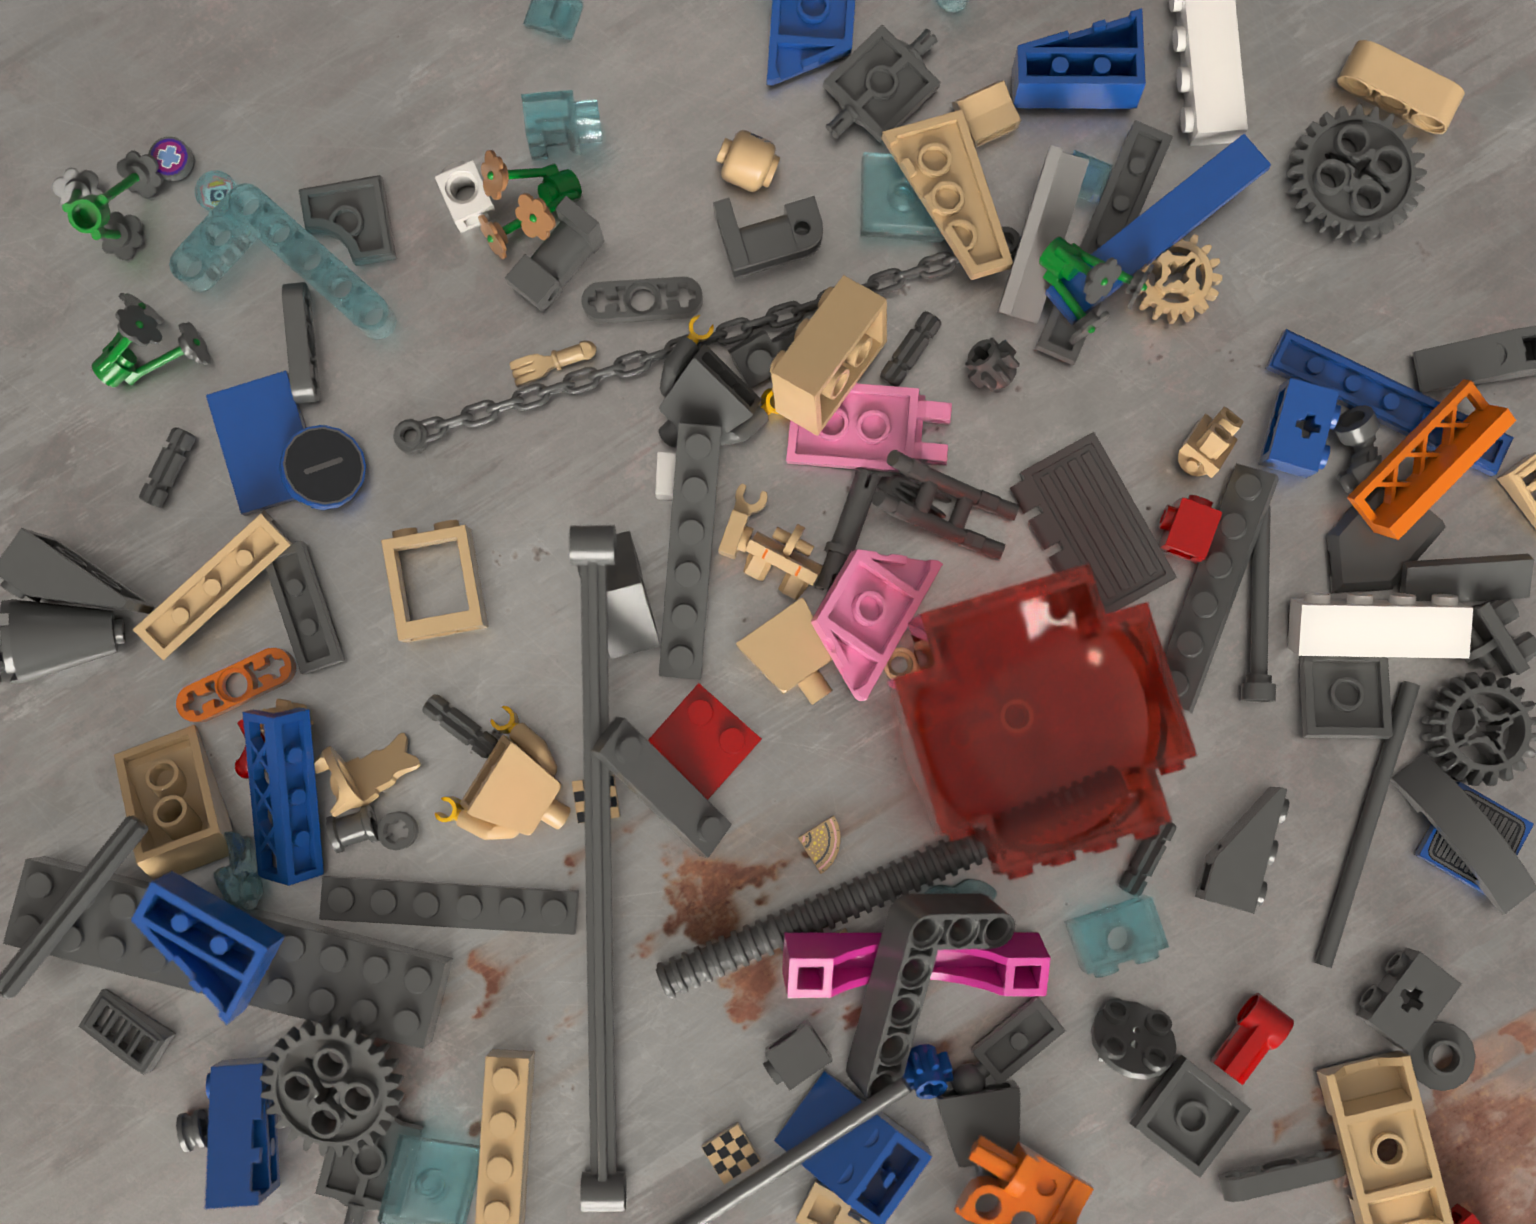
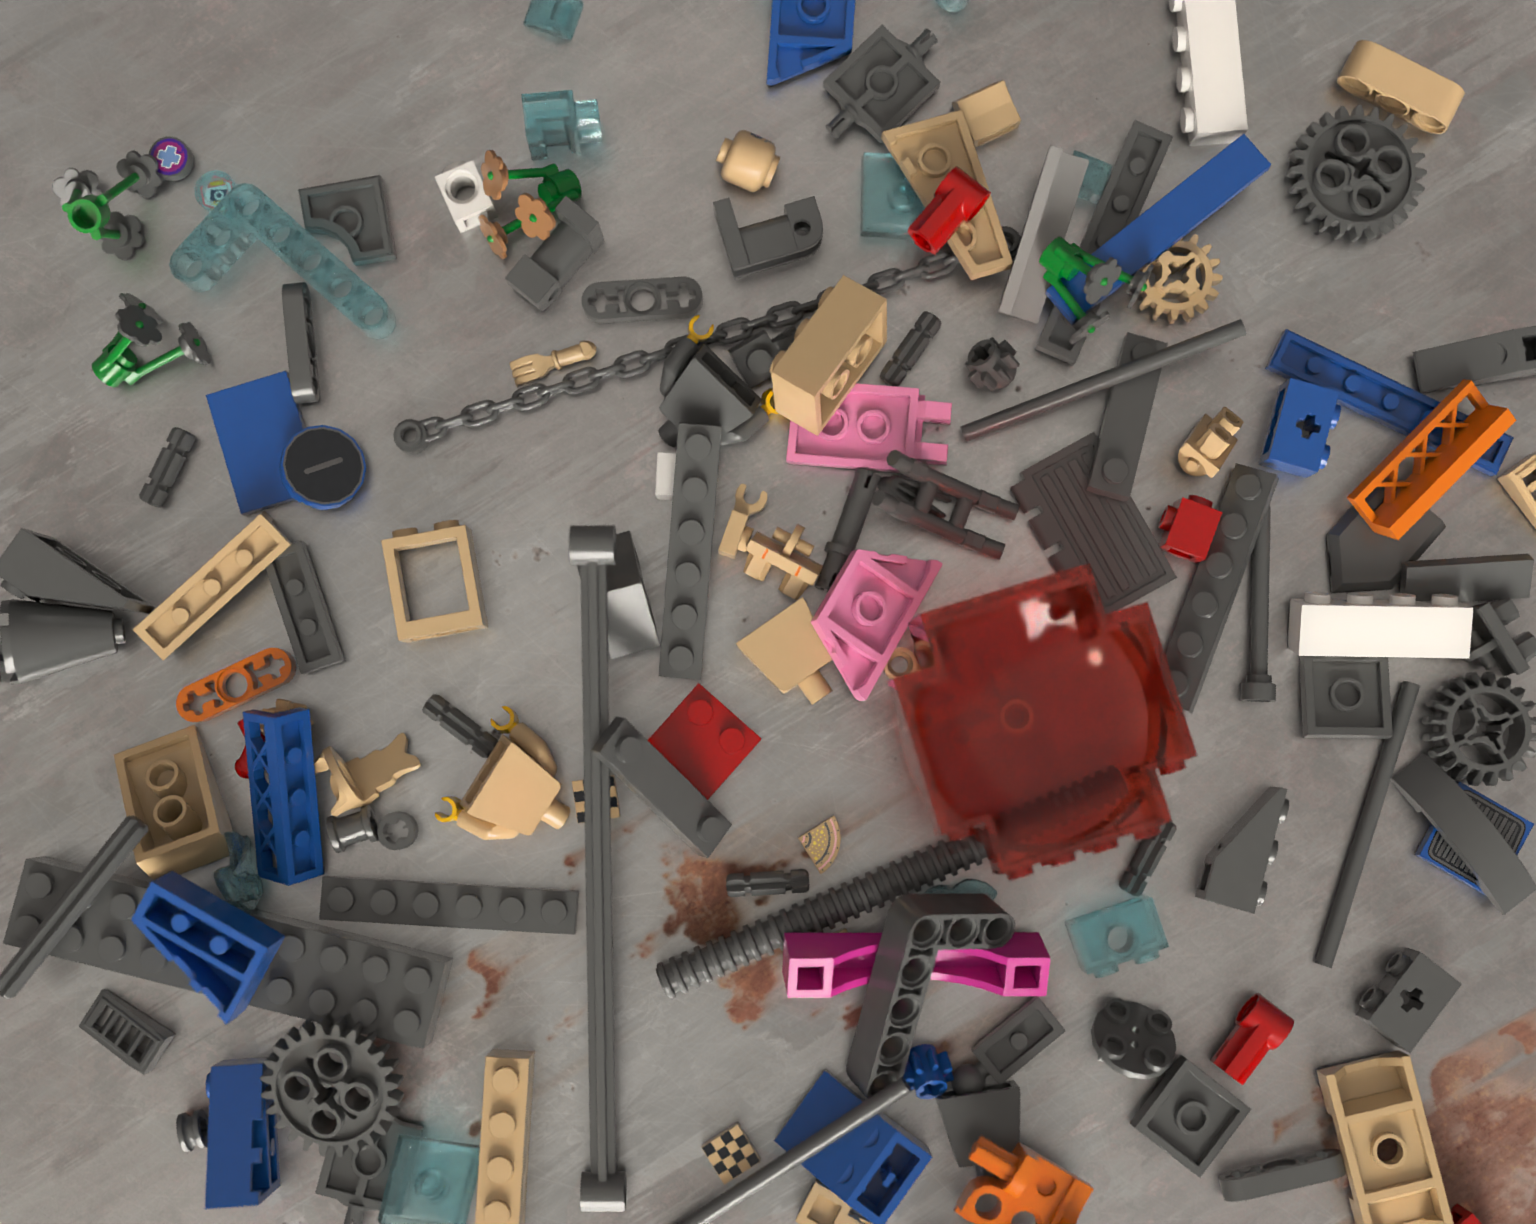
dark grey brick [763,1019,832,1091] -> none
blue wedge [1012,8,1146,109] -> none
dark grey arm [1334,405,1382,493] -> none
dark grey piece [1408,1022,1476,1091] -> none
none -> dark grey axle [726,869,810,897]
none -> red piece [907,166,991,255]
none -> dark grey piece [960,319,1246,442]
none -> dark grey plate [1086,332,1168,502]

